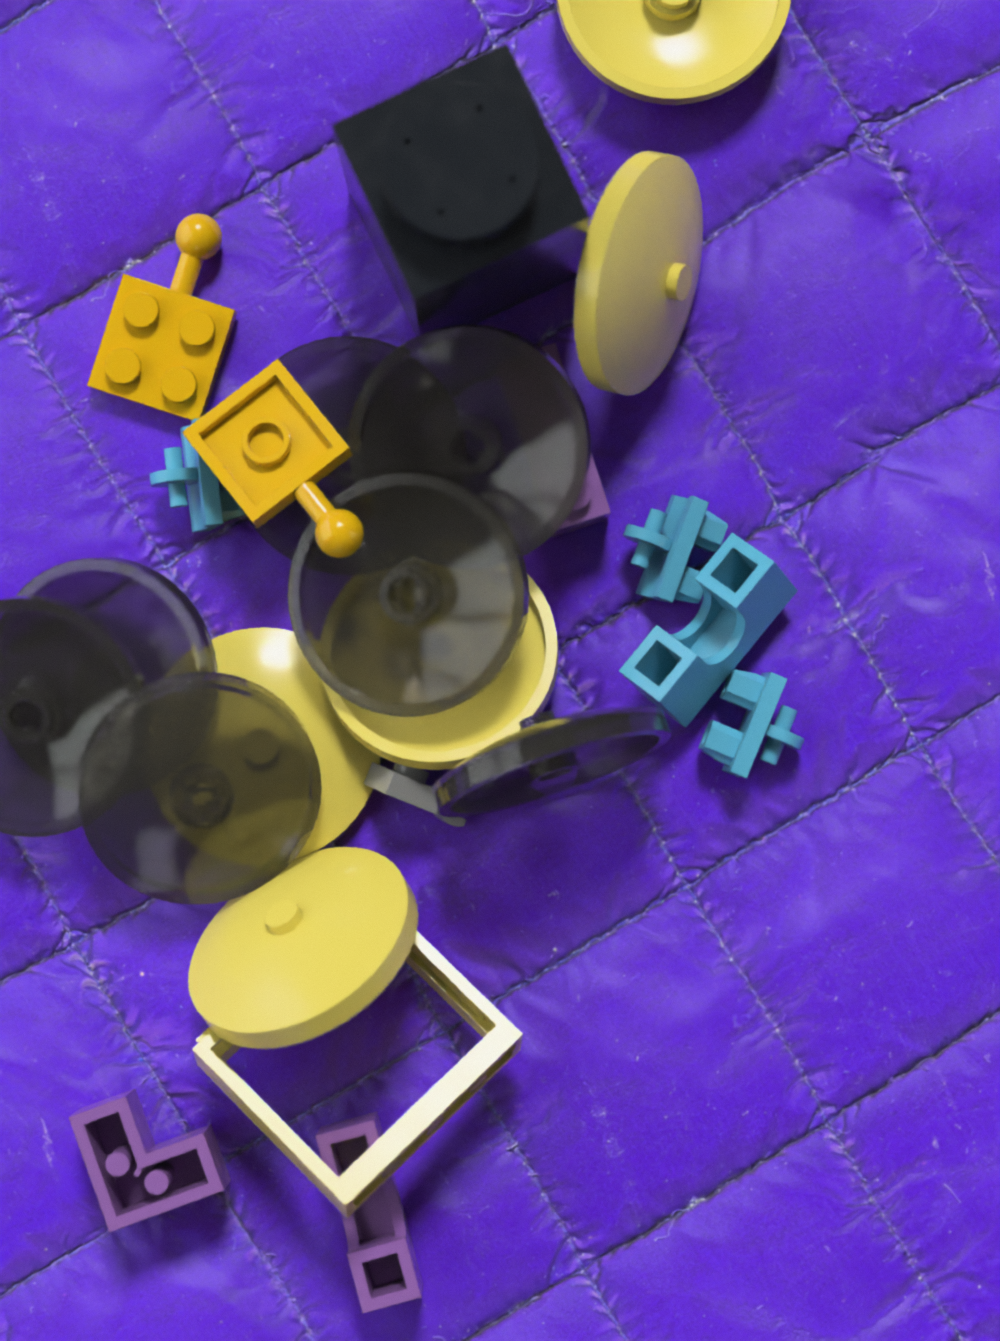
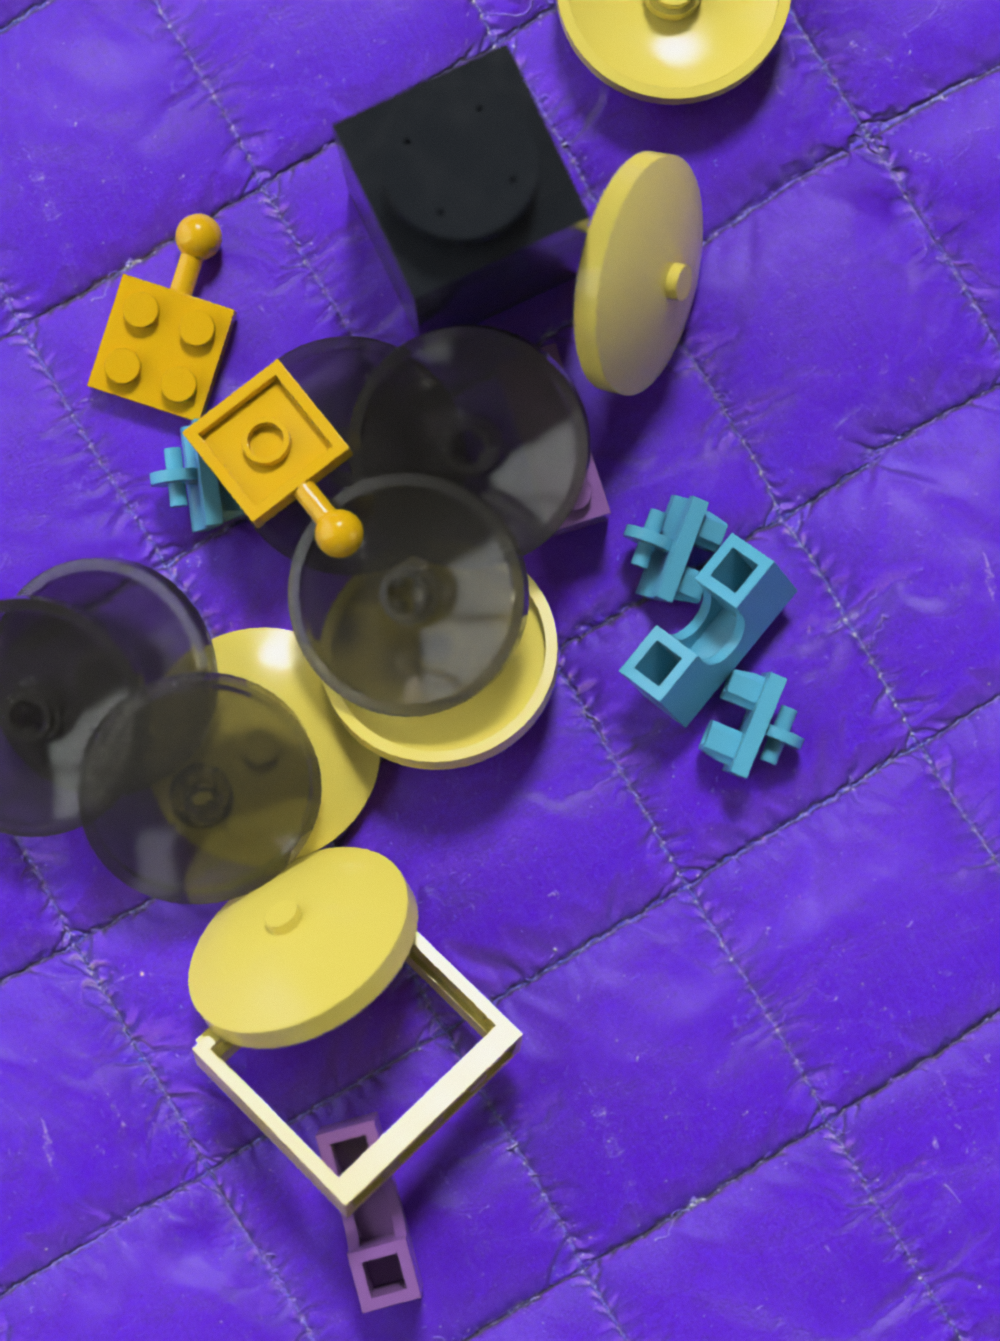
medium lavender brick [68,1089,231,1232] -> none
light grey plate [364,762,478,827] -> none
clear smoke dish [432,706,671,818] -> none

